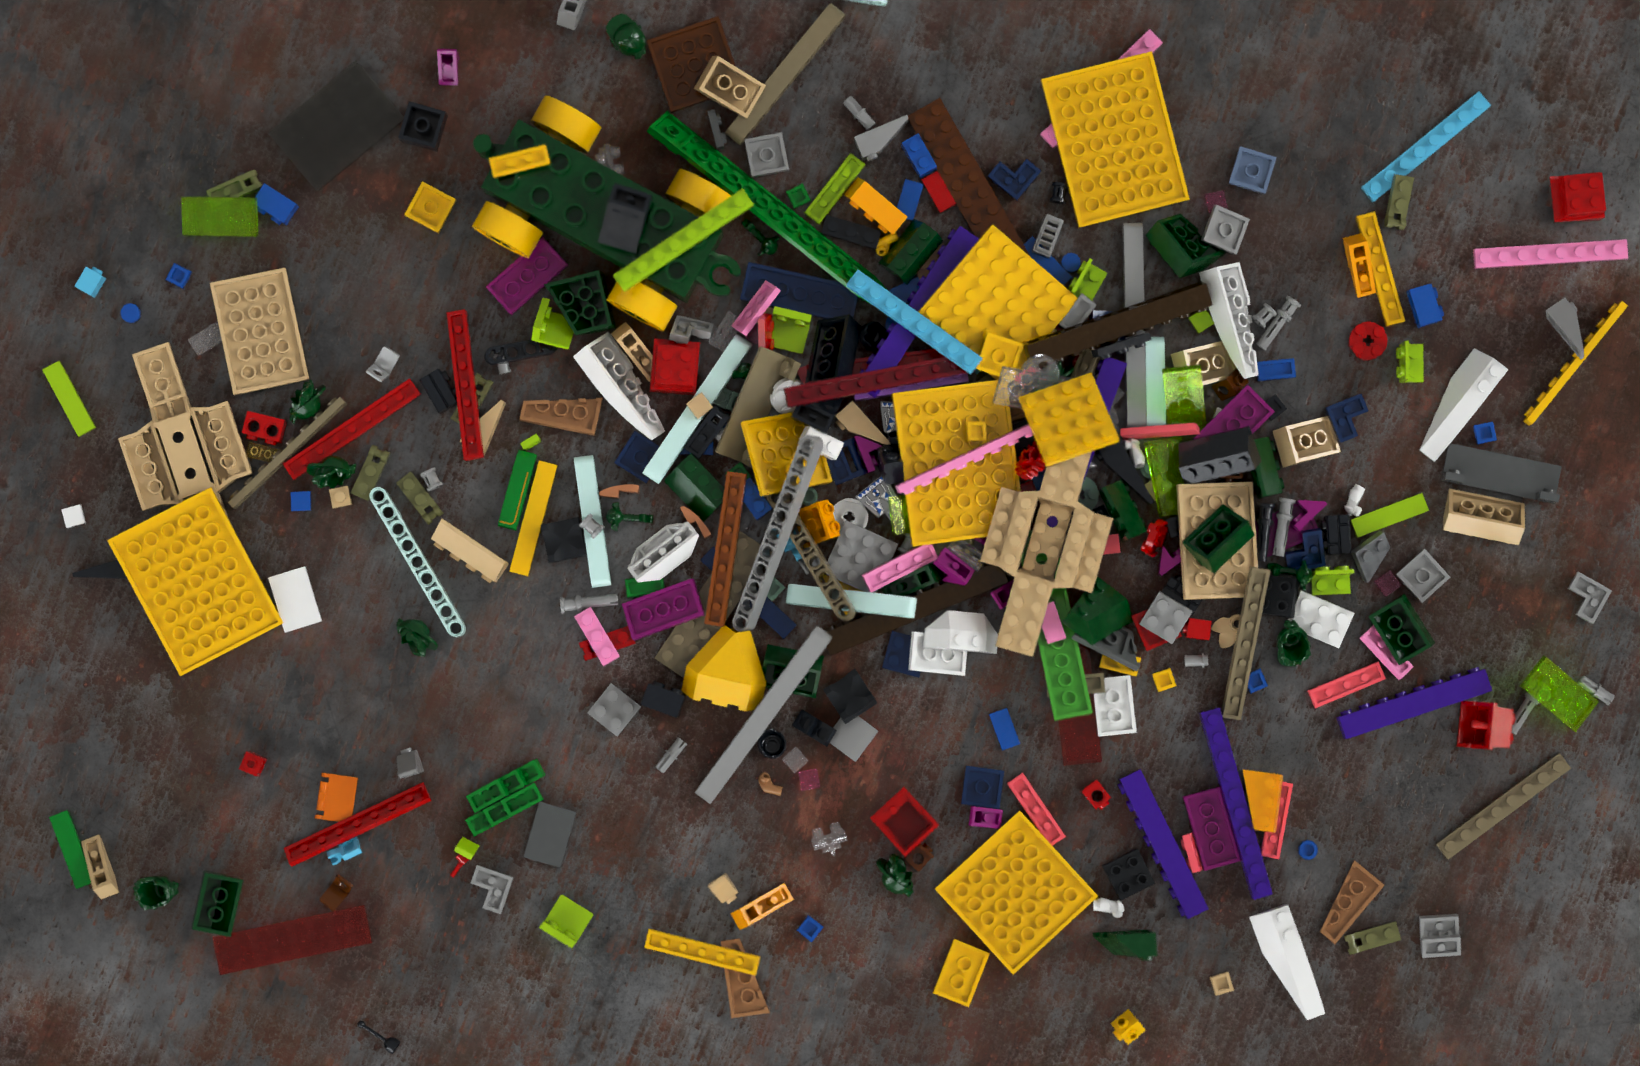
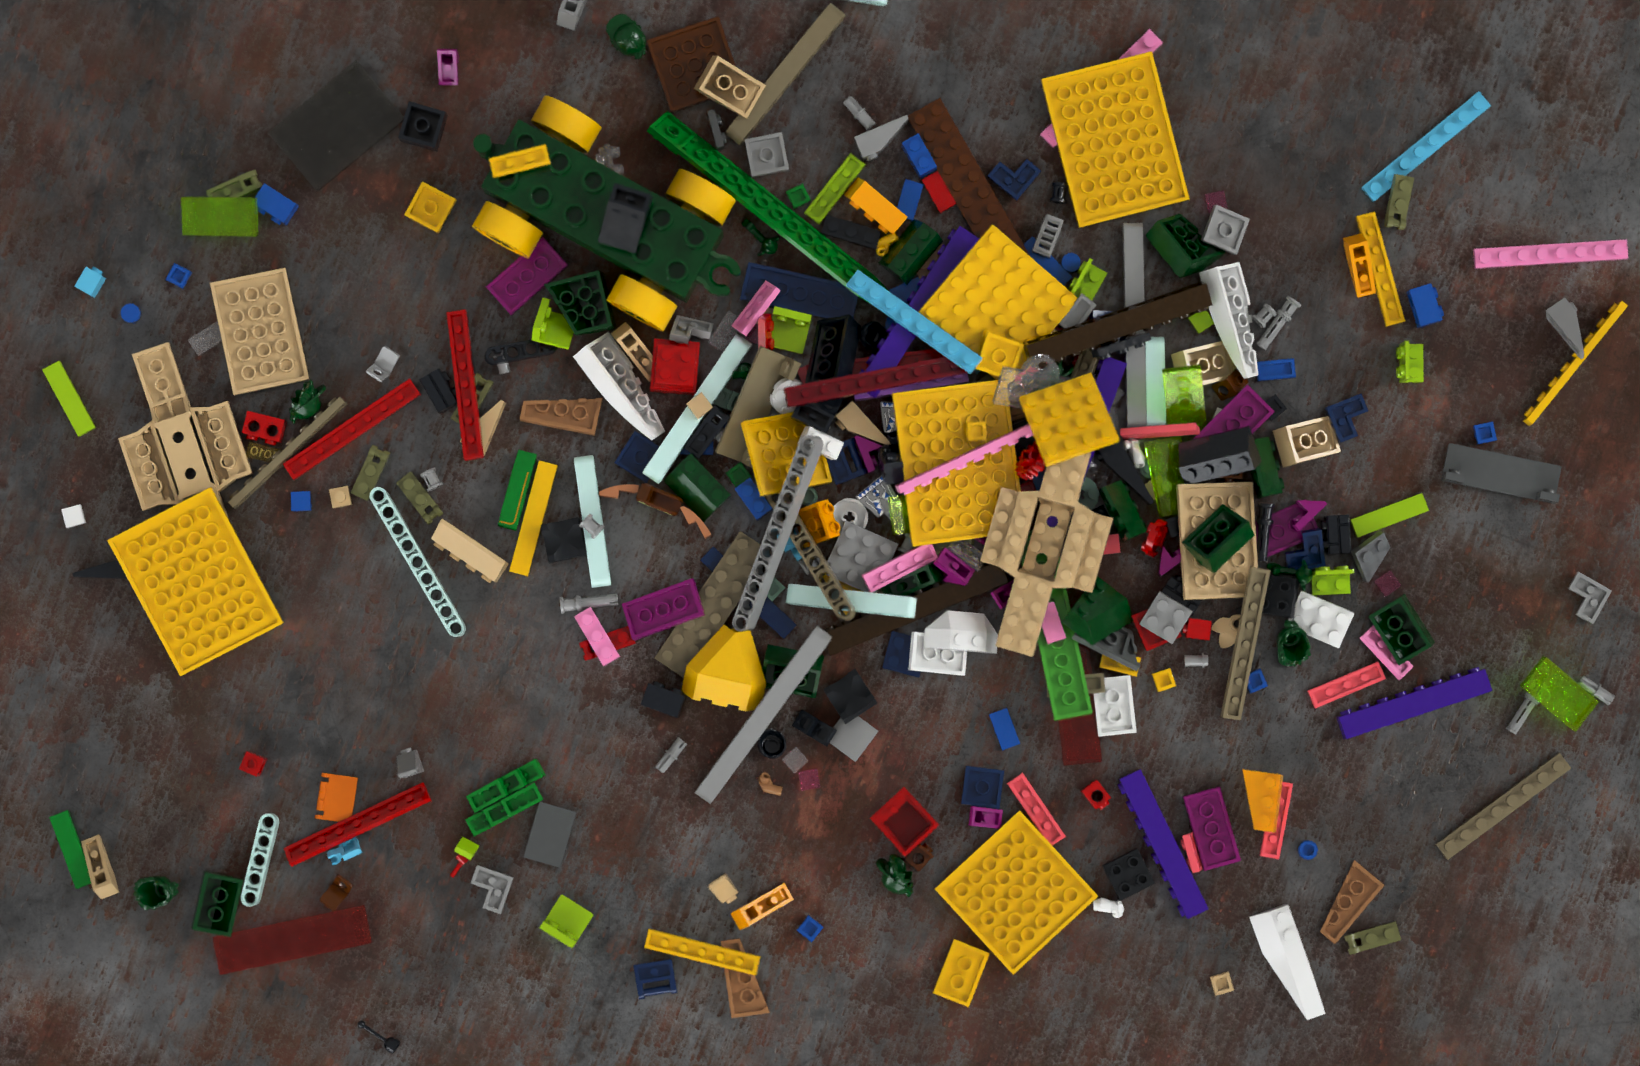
white tile [268,566,322,633] -> none
dark green hair [306,456,356,489] -> none
dark green hair [396,618,438,657] -> none
lime tile [520,433,541,451] -> none
light grey plate [587,683,641,737] -> none
dark green piece [606,502,653,531] -> none
lime plate [613,189,754,292] -> none
green tile [625,578,665,598] -> none
white wedge [627,522,699,582] -> none
dark orange plate [704,471,747,627] -> none
clear hips [811,822,848,856] -> none
dark green wedge [1093,929,1157,960] -> none
yellow brick [1111,1009,1145,1045] -> none
dark purple brick [1199,708,1273,900] -> none
sand blue plate [1228,146,1277,195] -> none
light grey pin [1272,498,1296,557] -> none
white arm [1344,484,1365,517] -> none
red plate [1348,322,1388,360] -> none
light grey plate [1395,549,1450,603] -> none
light grey slope [1419,914,1461,958] -> none
white wedge [1420,348,1508,462] -> none
tan slope [1443,488,1525,545] -> none
red piece [1456,701,1515,750] -> none
red piece [1549,172,1606,222] -> none
none -> light aqua beam [241,813,279,907]
none -> dark blue plate [633,959,677,999]
none -> reddish brown animal [636,483,683,516]

